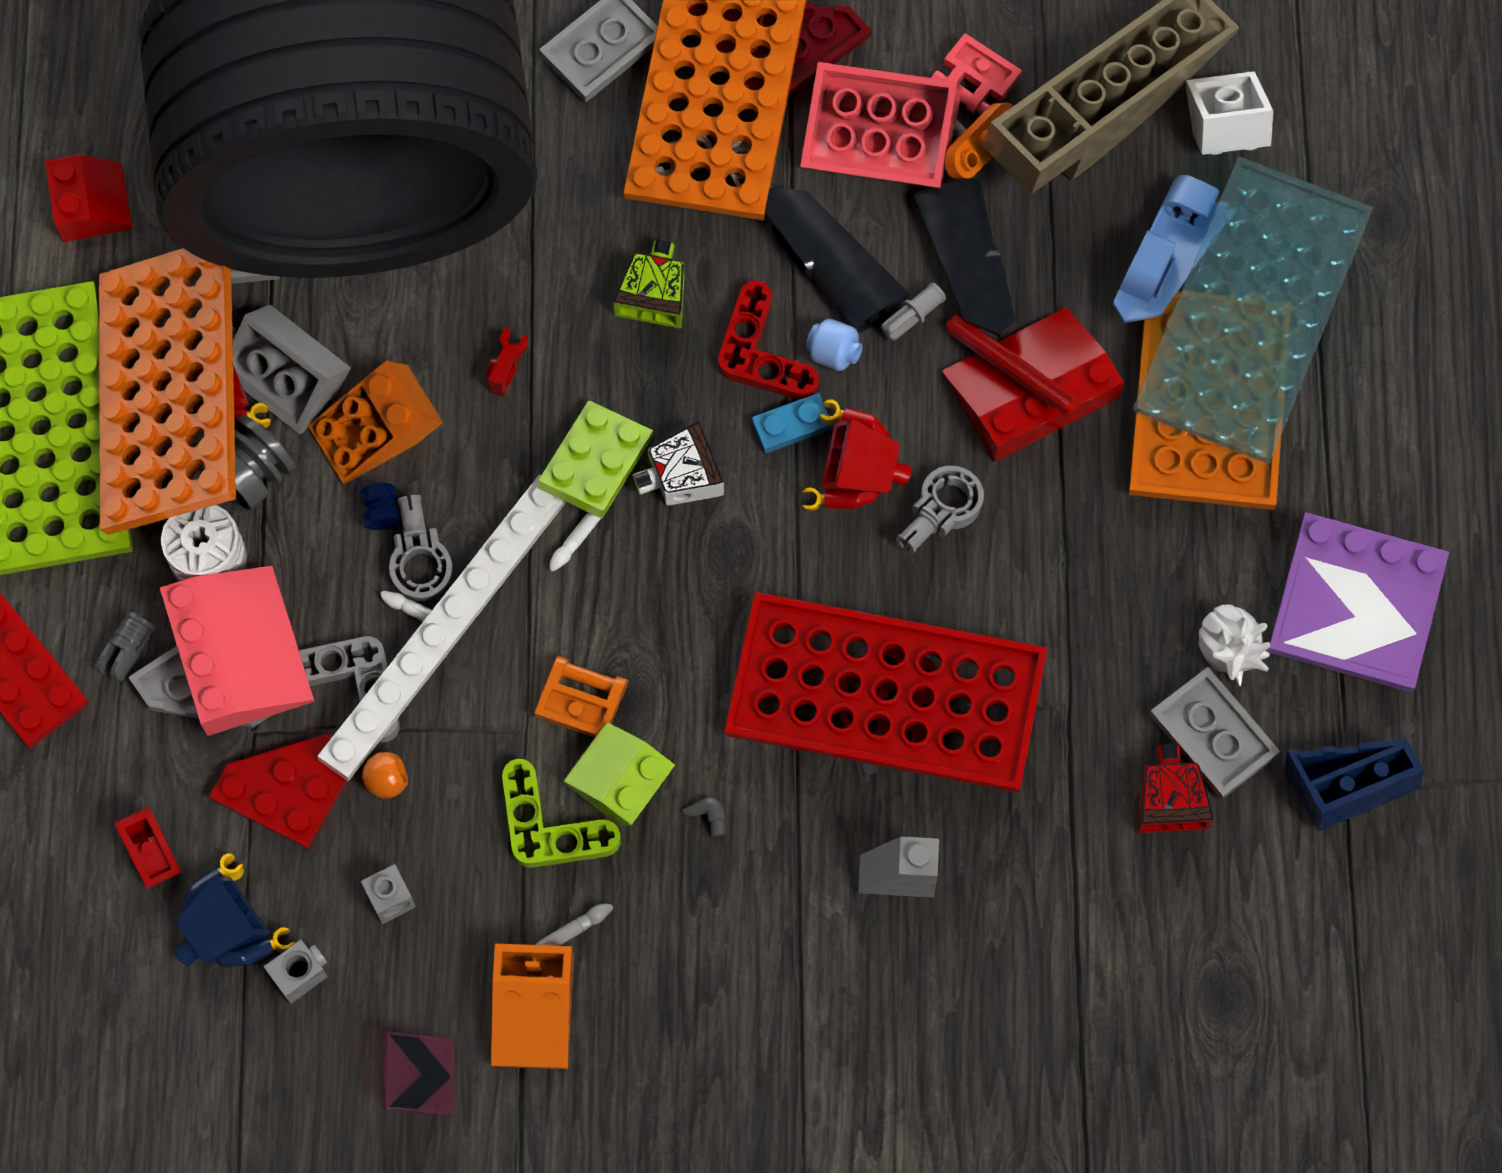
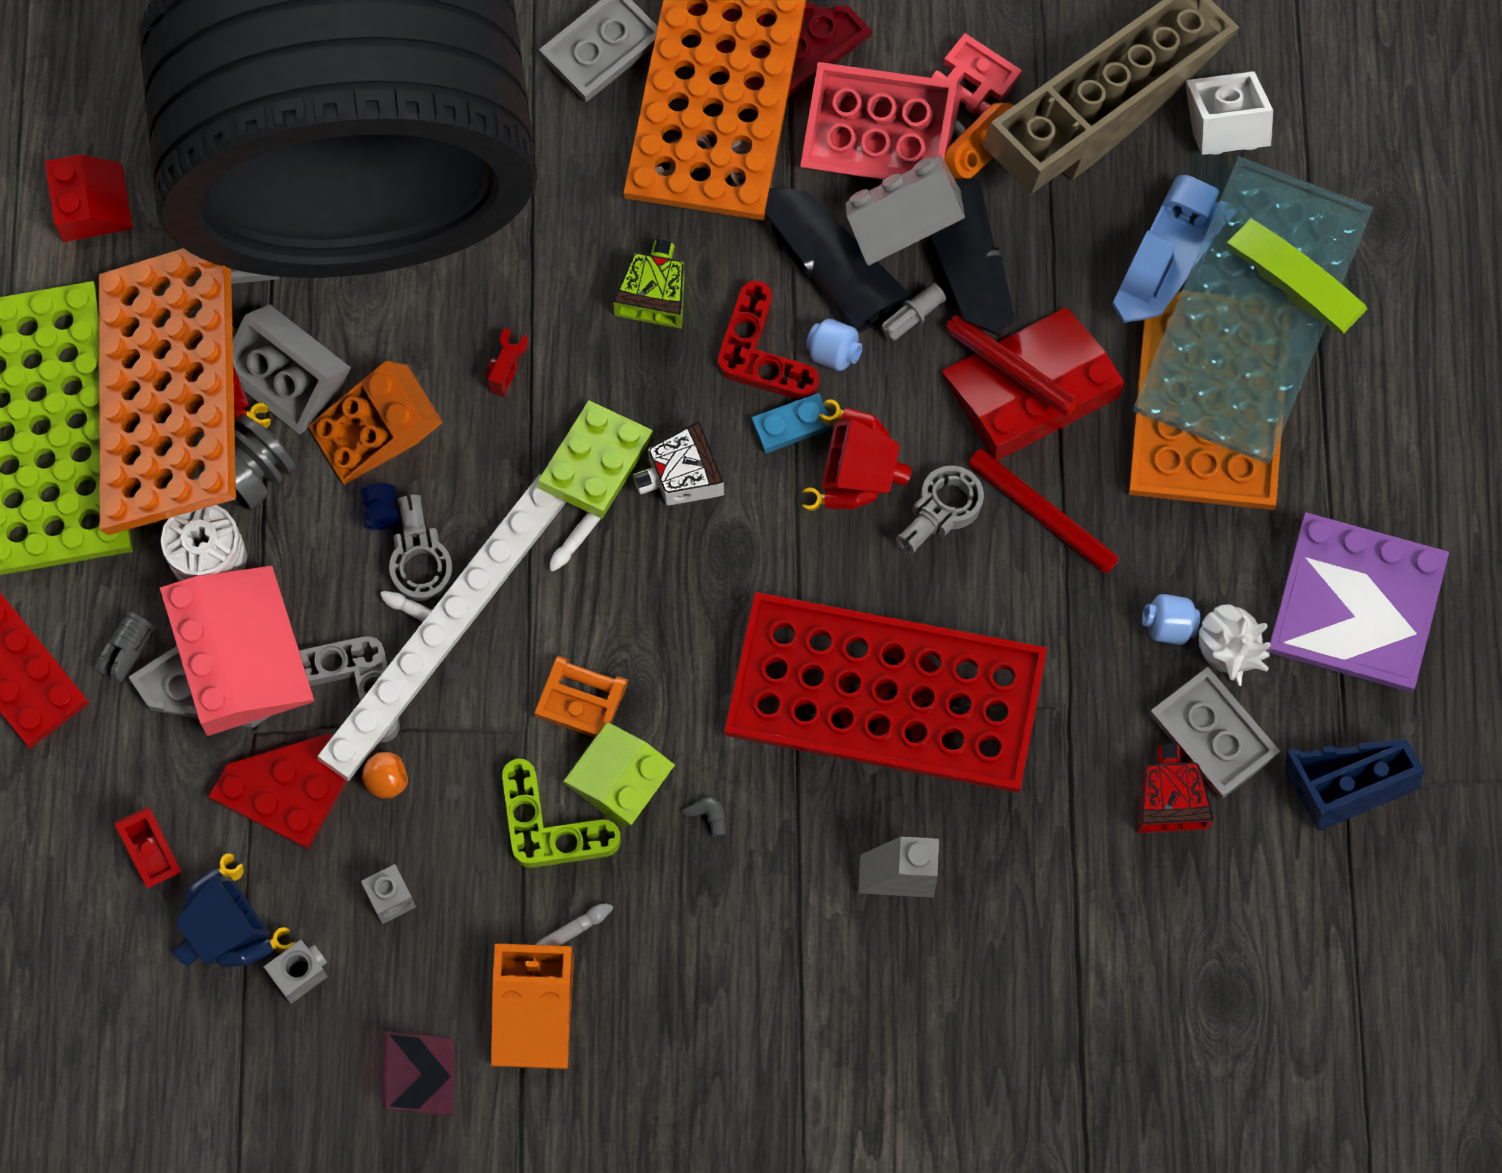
none -> light grey slope [846,155,965,266]
none -> red axle [969,449,1119,573]
none -> light blue head [1142,594,1200,645]
none -> lime slope [1227,218,1367,334]

